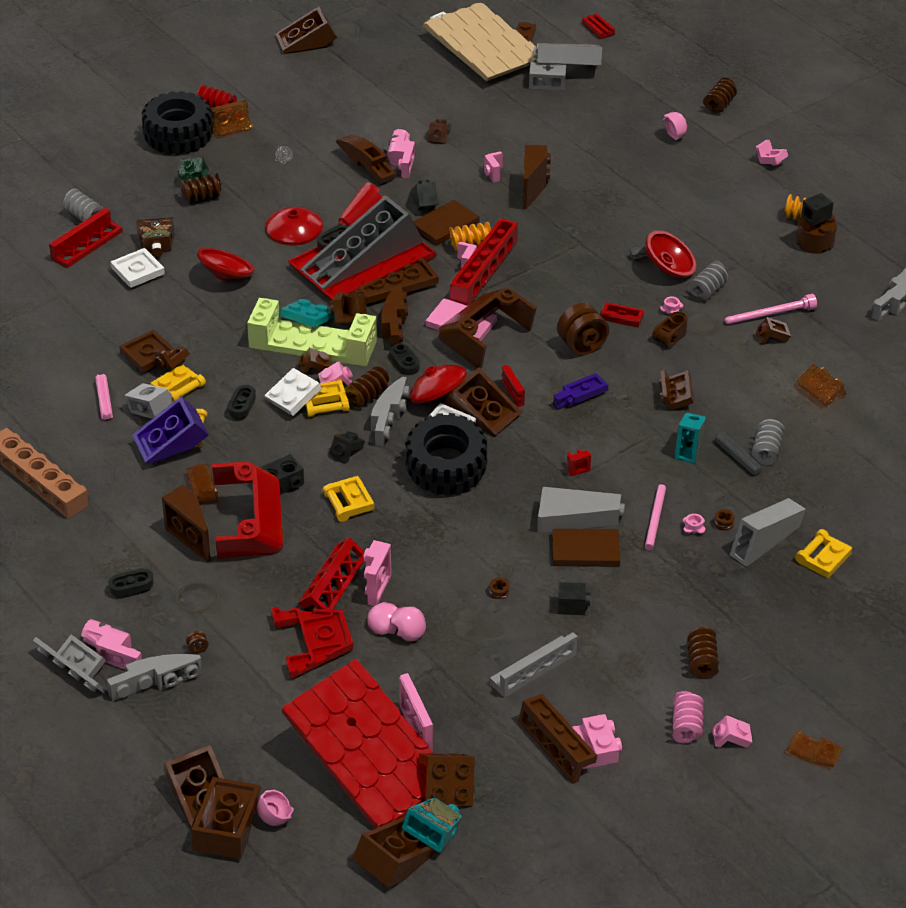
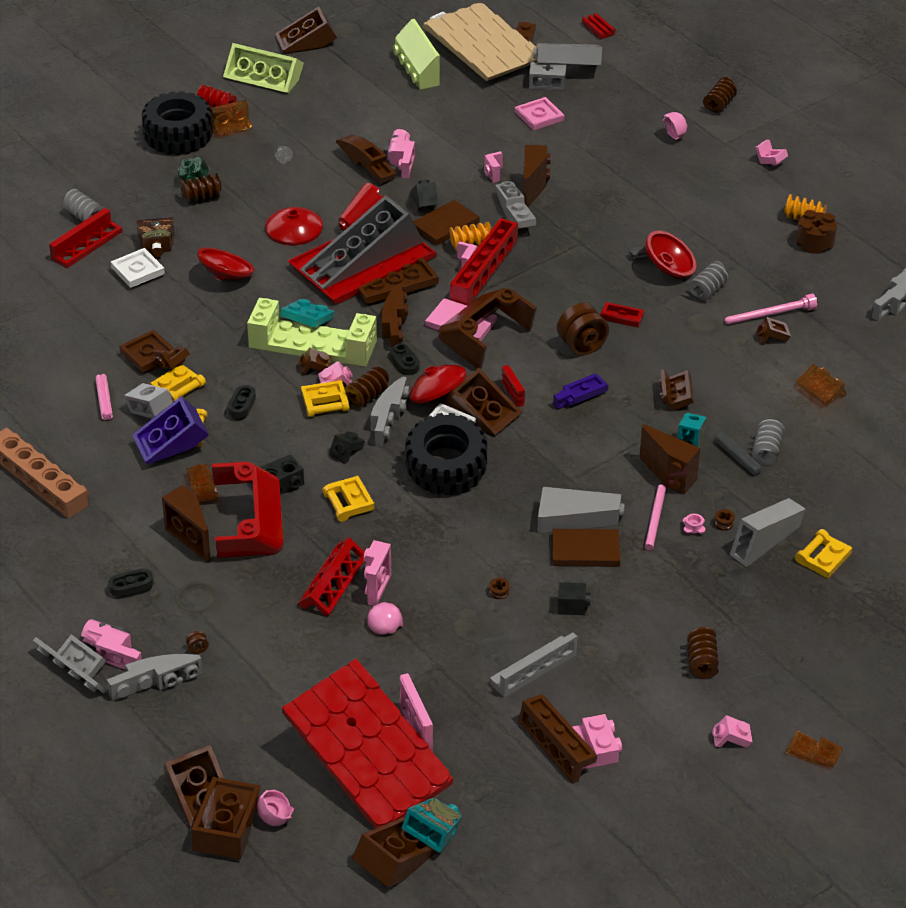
white plate [264,368,322,416] -> none
red wing [271,607,353,678] -> none
pearl dark grey plate [317,225,349,250] -> none
reddish brown bracket [330,293,355,325] -> none
reddish brown piece [338,289,367,316] -> none
bright pink hair [391,607,426,641] -> none
reddish brown bracket [419,753,475,806] -> none
reddish brown bracket [428,119,451,143] -> none
red tile [567,449,591,477] -> none
reddish brown piece [652,311,687,348] -> none
bright pink plate [660,297,683,314] -> none
bright pink piece [672,691,704,744] -> none
pearl dark grey brick [801,193,833,226] -> none
none -> yellowish green slope [223,43,304,93]
none -> yellowish green slope [393,19,440,90]
none -> light grey slope [495,181,536,228]
none -> bright pink tile [515,97,564,131]
none -> reddish brown slope [639,424,700,495]

